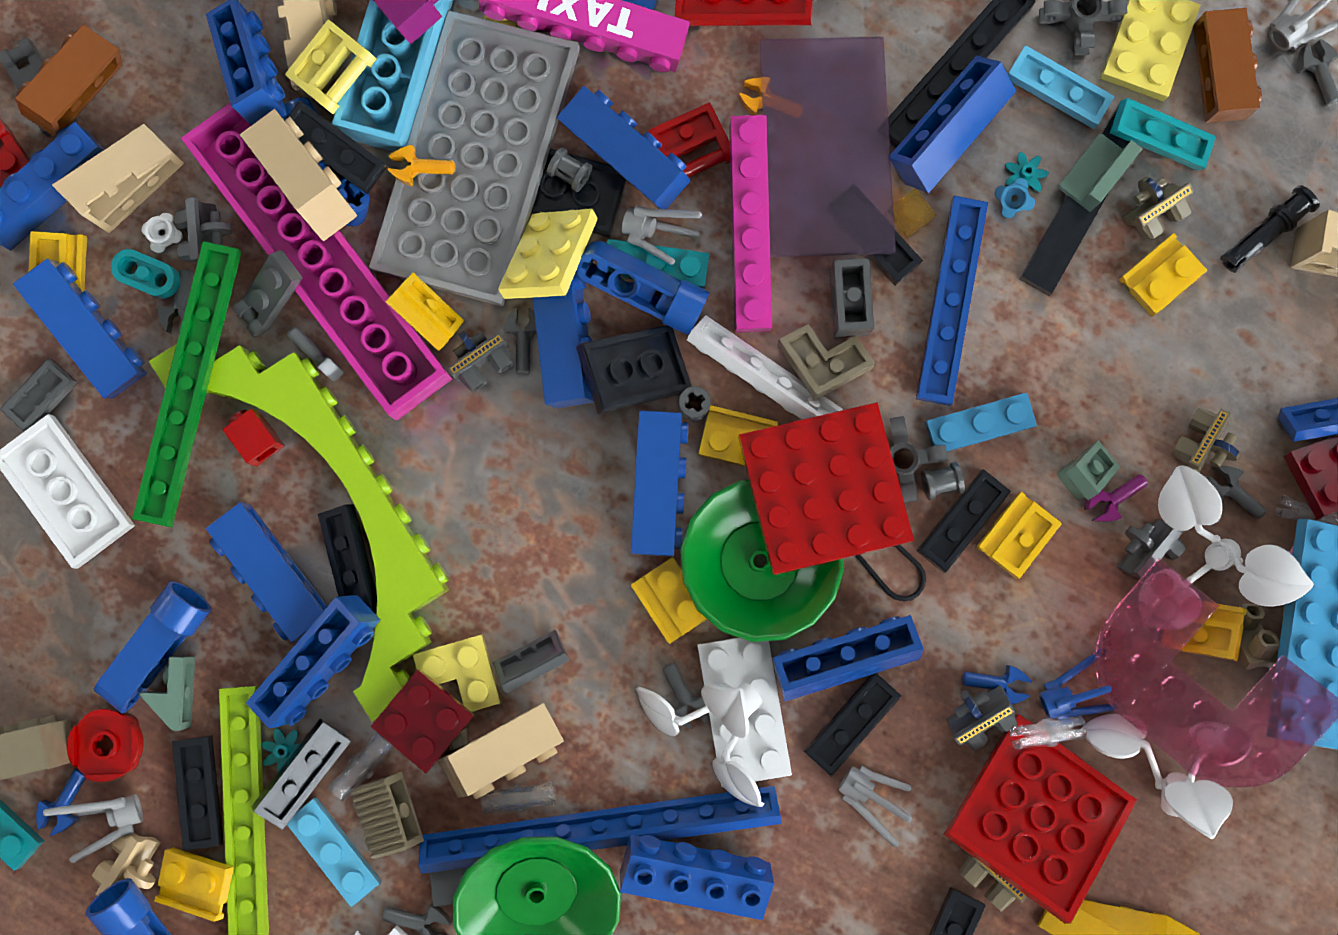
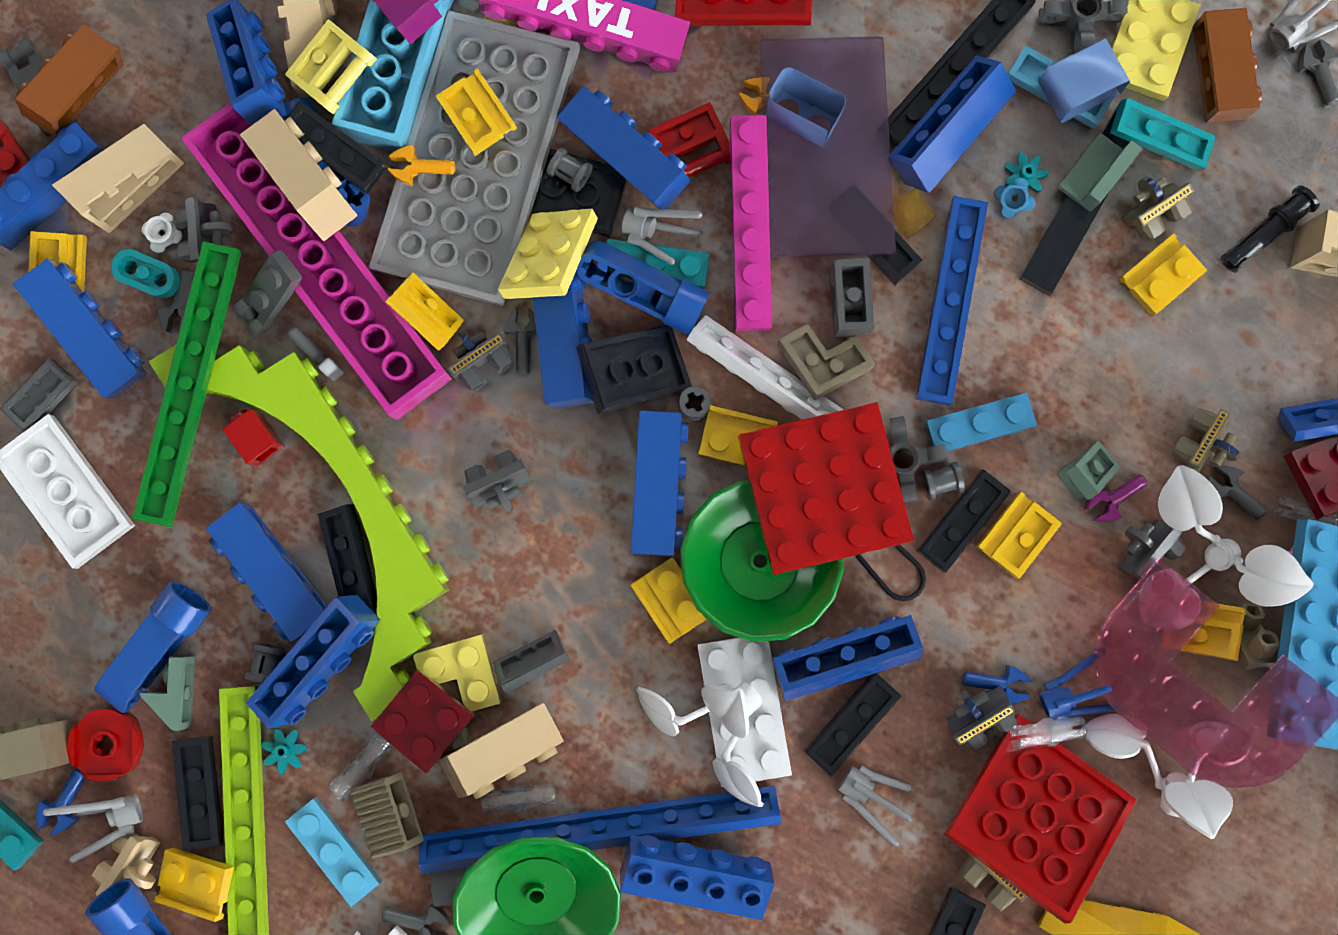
plate [251,718,351,830] -> none
dark grey bar [663,663,707,729] -> none
none -> dark grey bush [244,643,285,683]
none -> yellow plate [436,68,517,156]
none -> dark grey hips [463,450,533,512]
none -> medium blue piece [766,68,846,148]
none -> medium blue piece [1038,39,1130,123]

